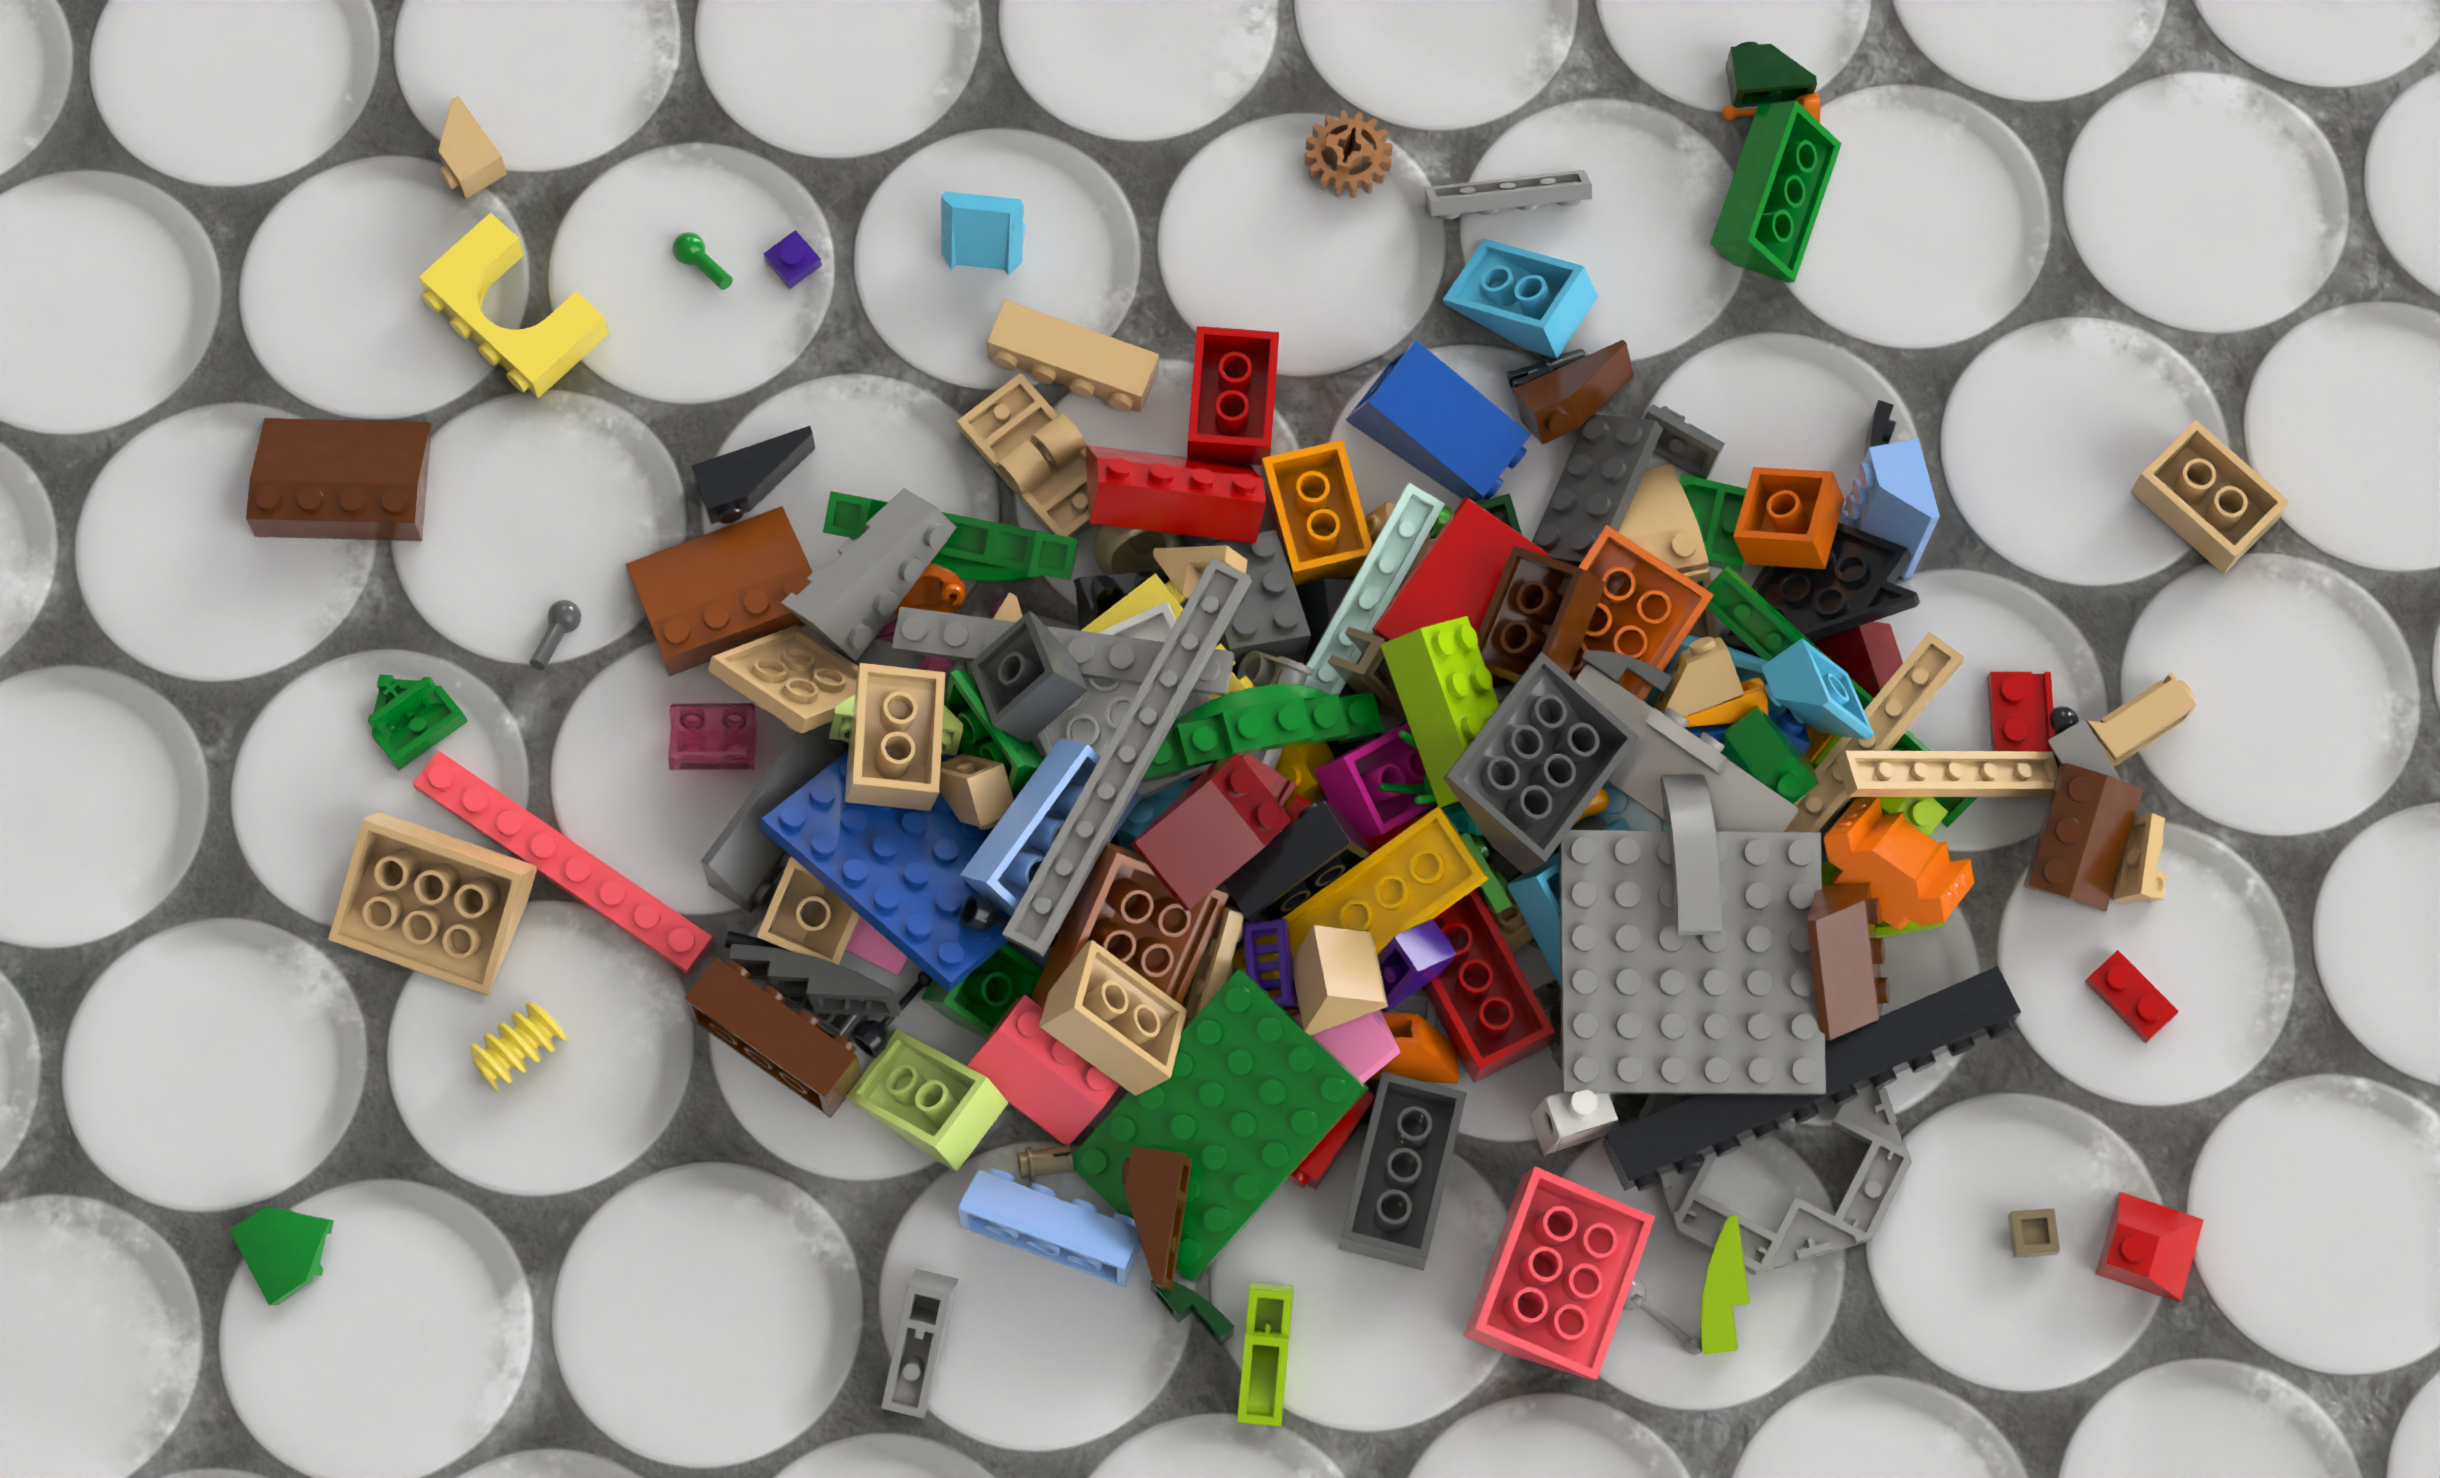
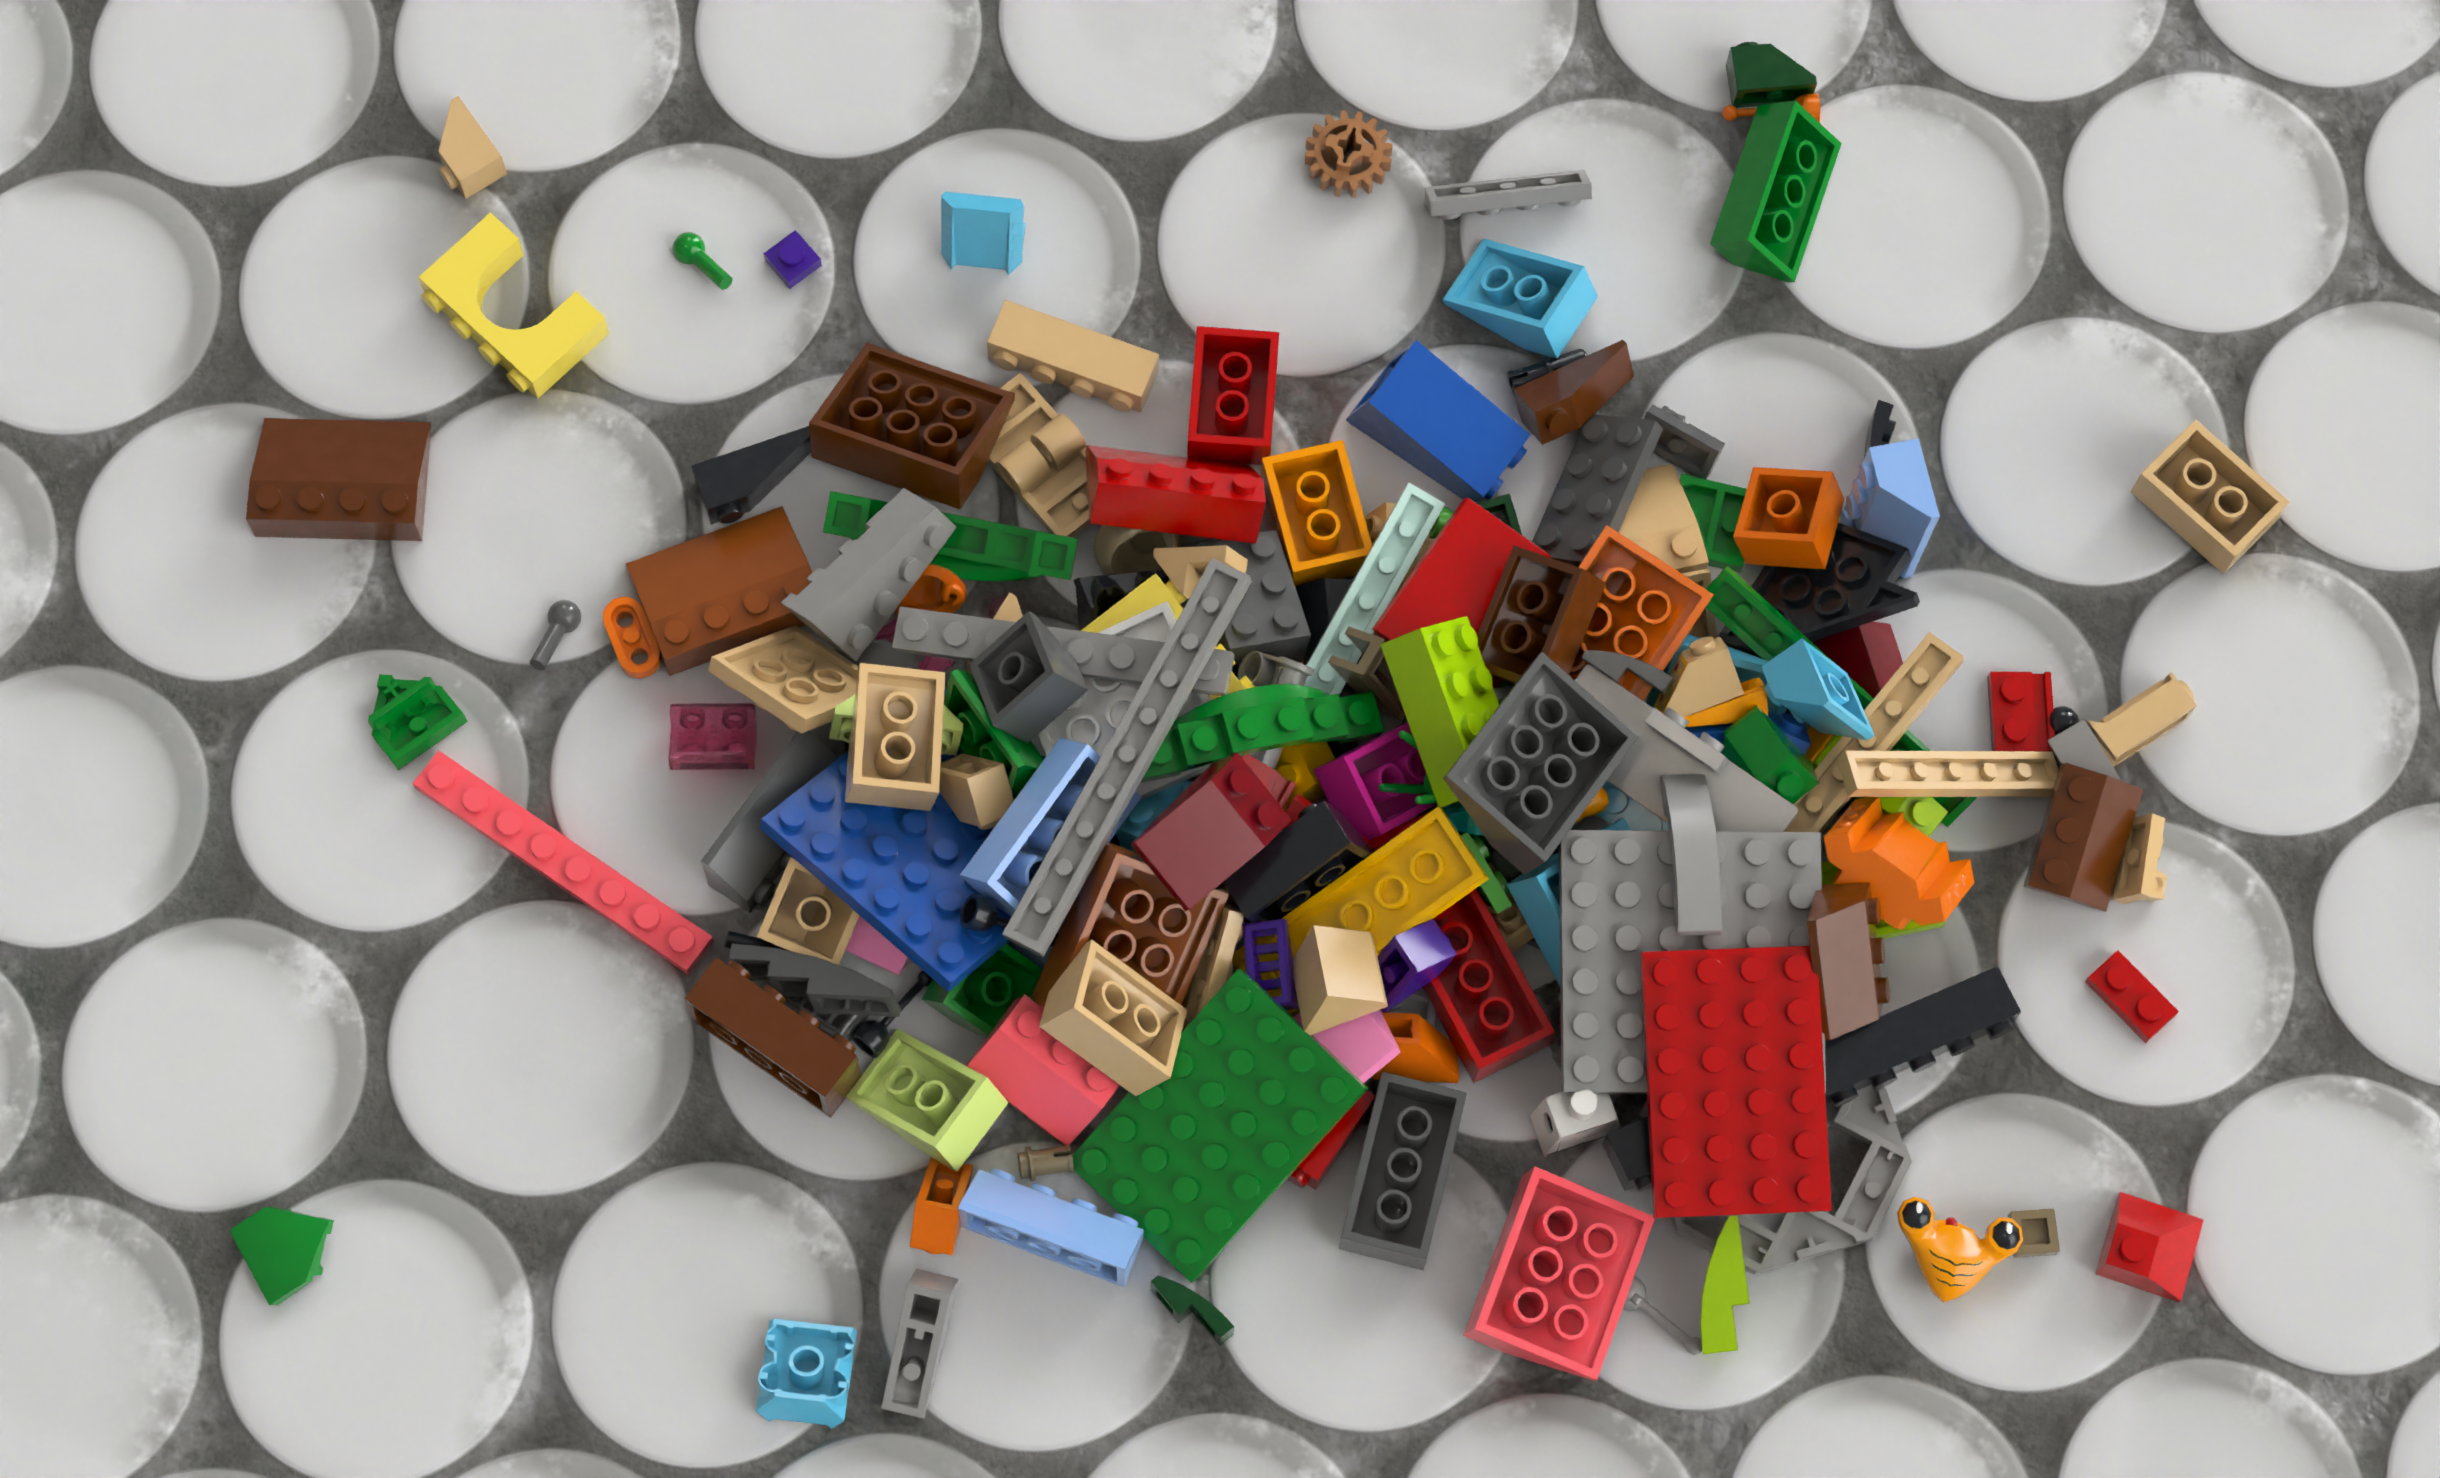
tan slope [328,811,538,996] -> none
light yellow piece [469,1001,568,1093] -> none
reddish brown slope [1121,1147,1192,1291] -> none
lime slope [1237,1282,1294,1427] -> none
none -> orange plate [603,597,661,679]
none -> medium azure slope [756,1318,857,1429]
none -> reddish brown slope [809,343,1015,509]
none -> orange slope [910,1158,973,1255]
none -> red plate [1640,946,1832,1218]
none -> light orange head [1897,1196,2023,1303]

